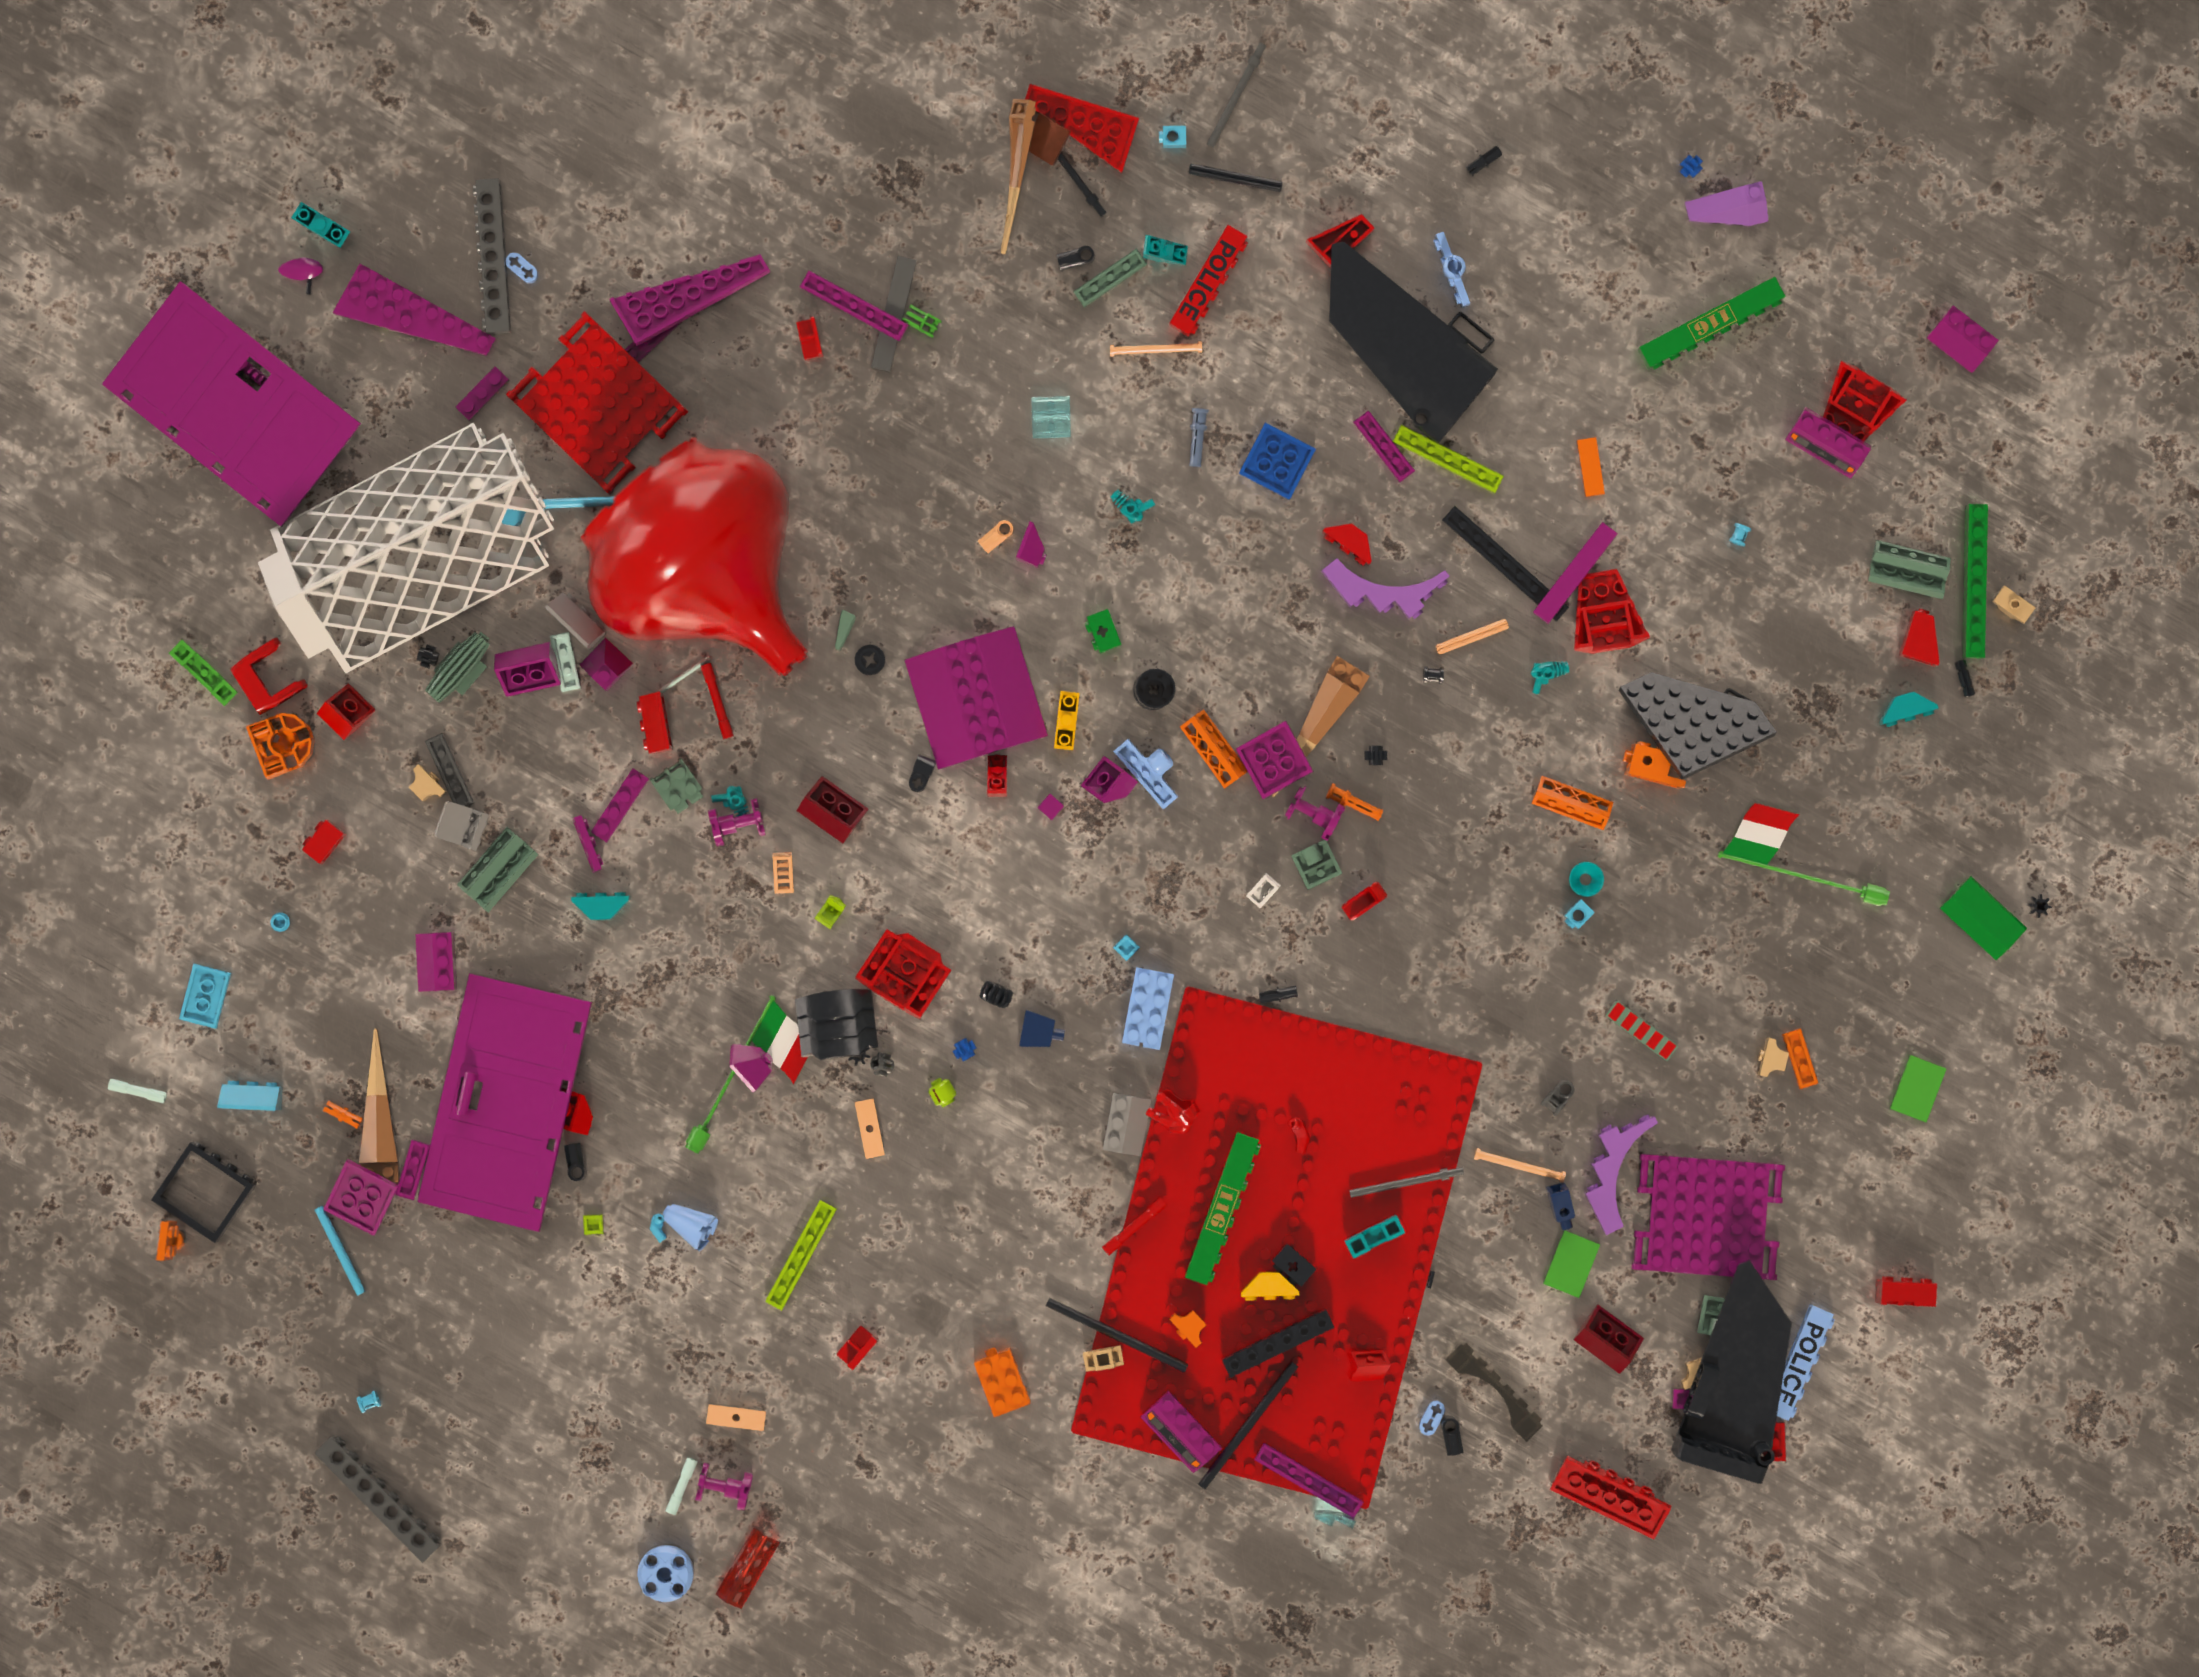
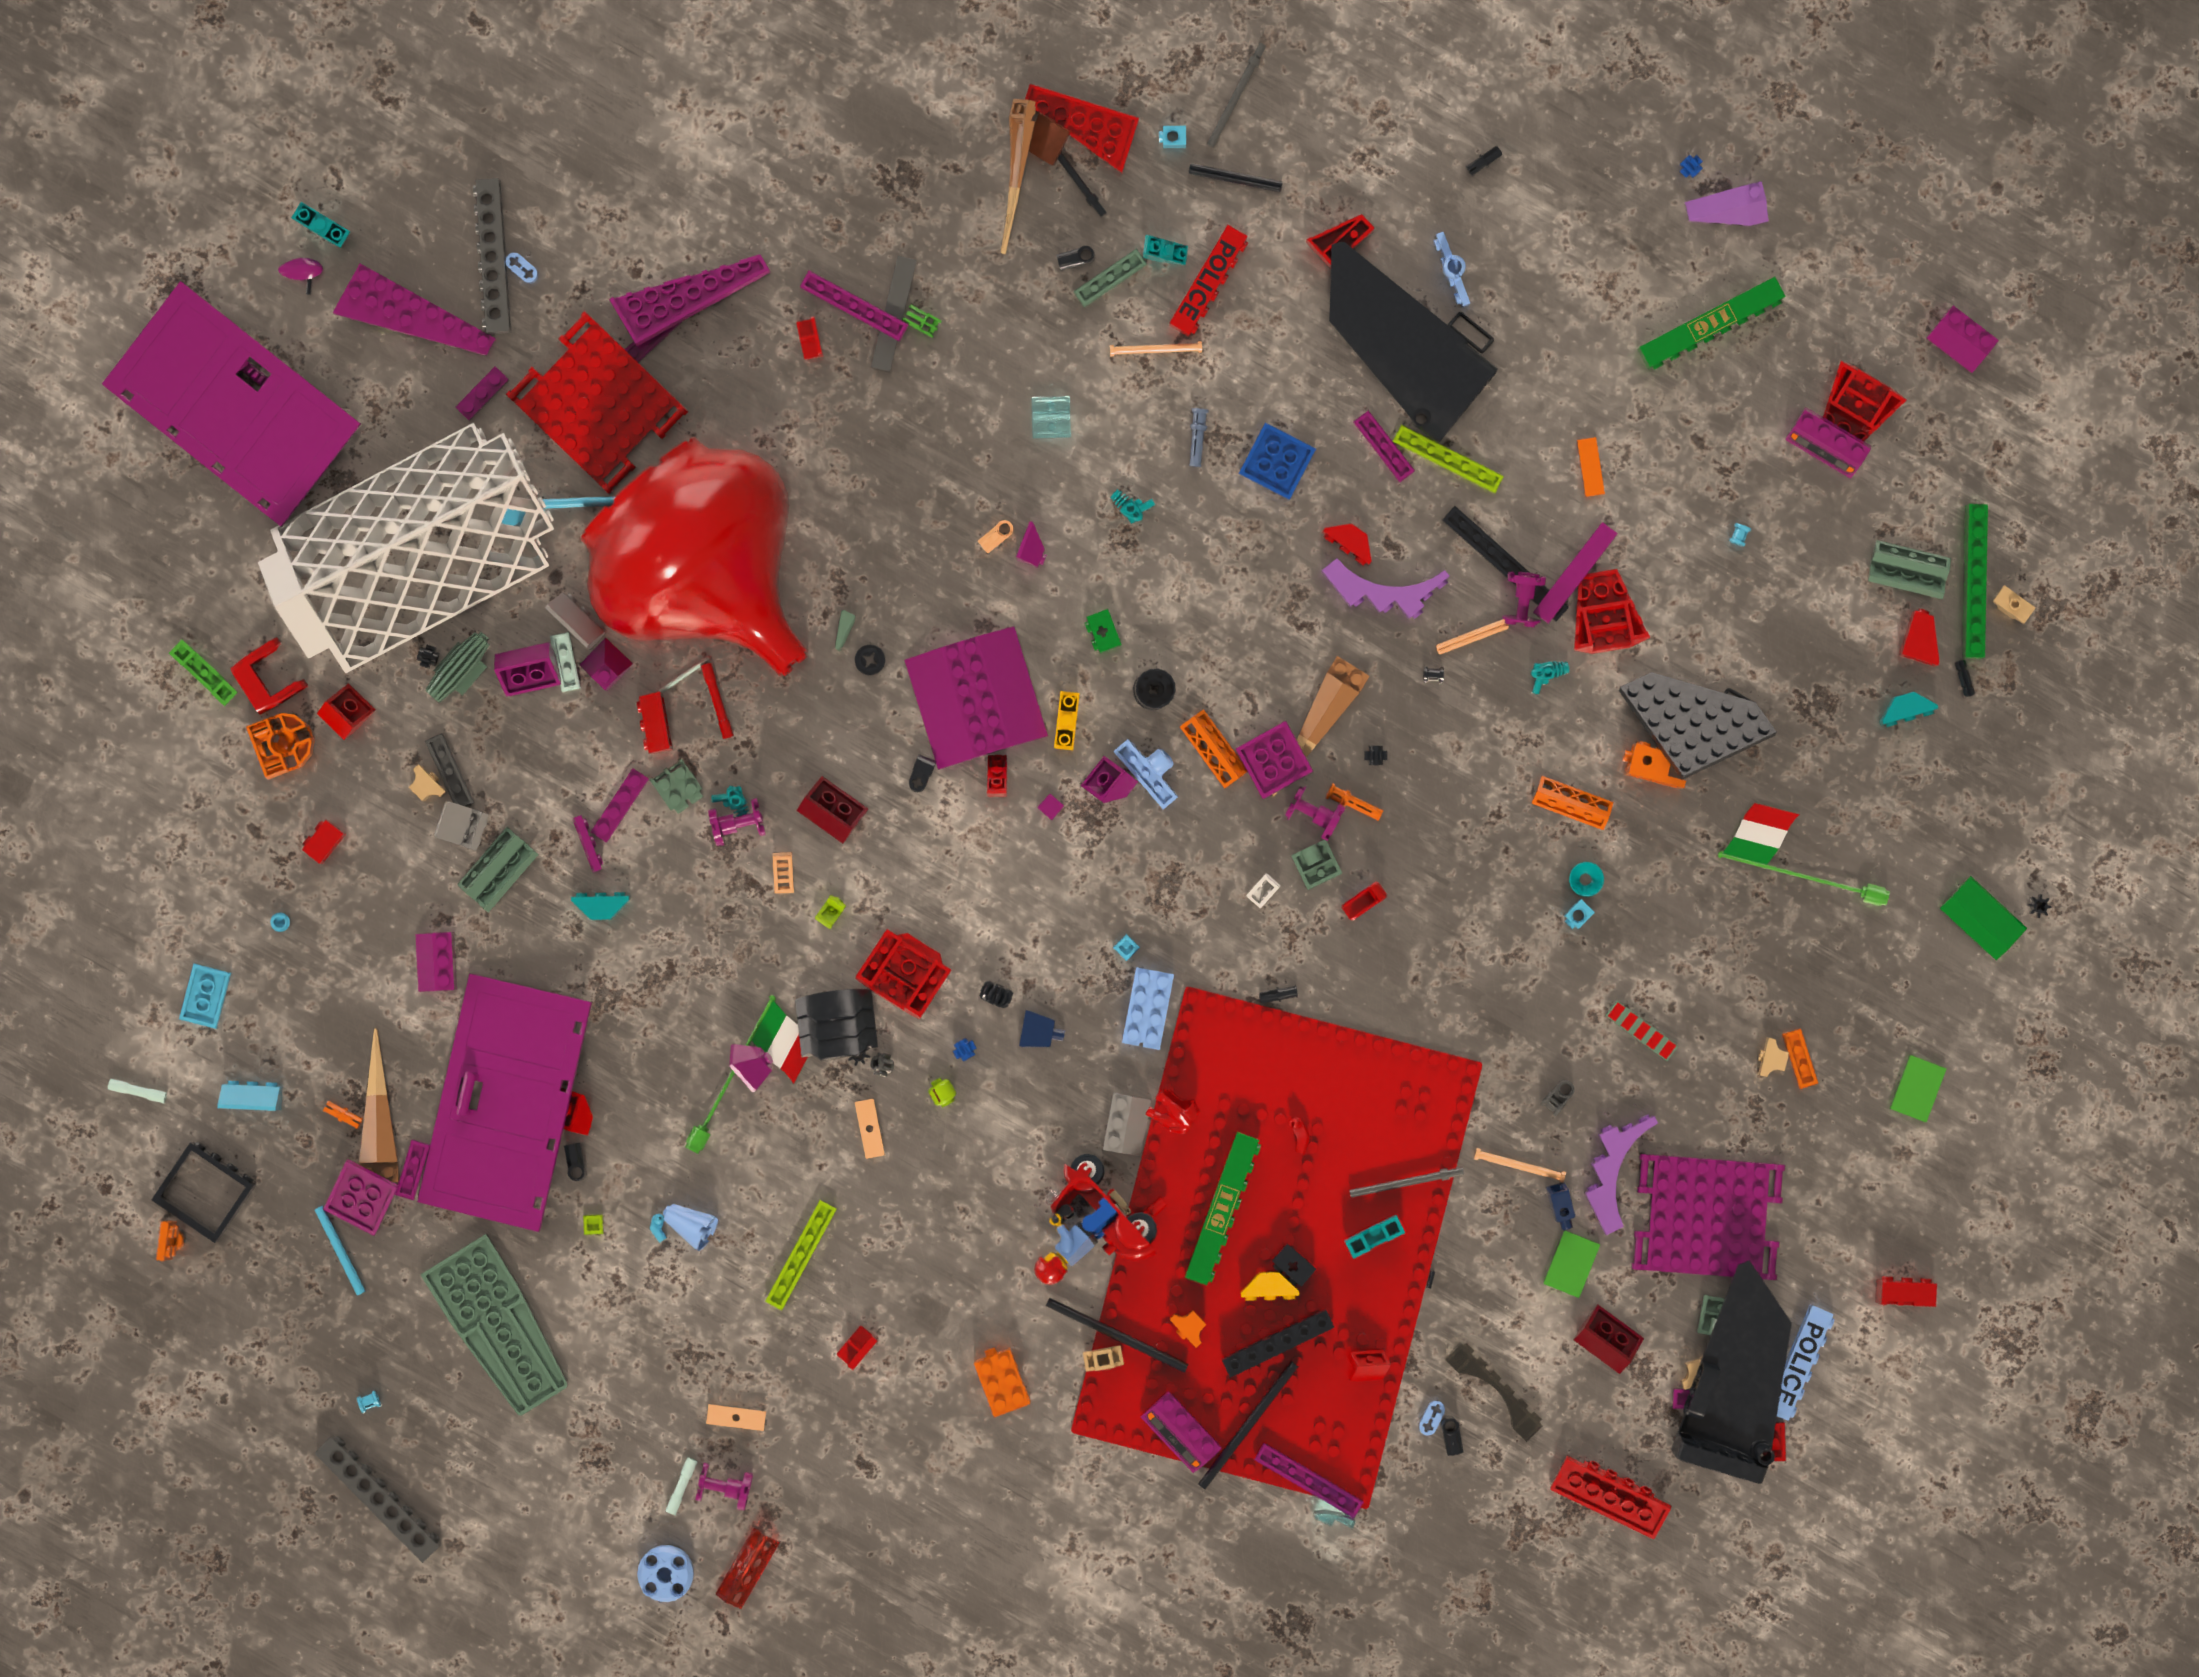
none -> sand green wing [420,1234,568,1416]
none -> piece [1034,1154,1157,1285]
none -> magenta piece [1502,572,1546,627]

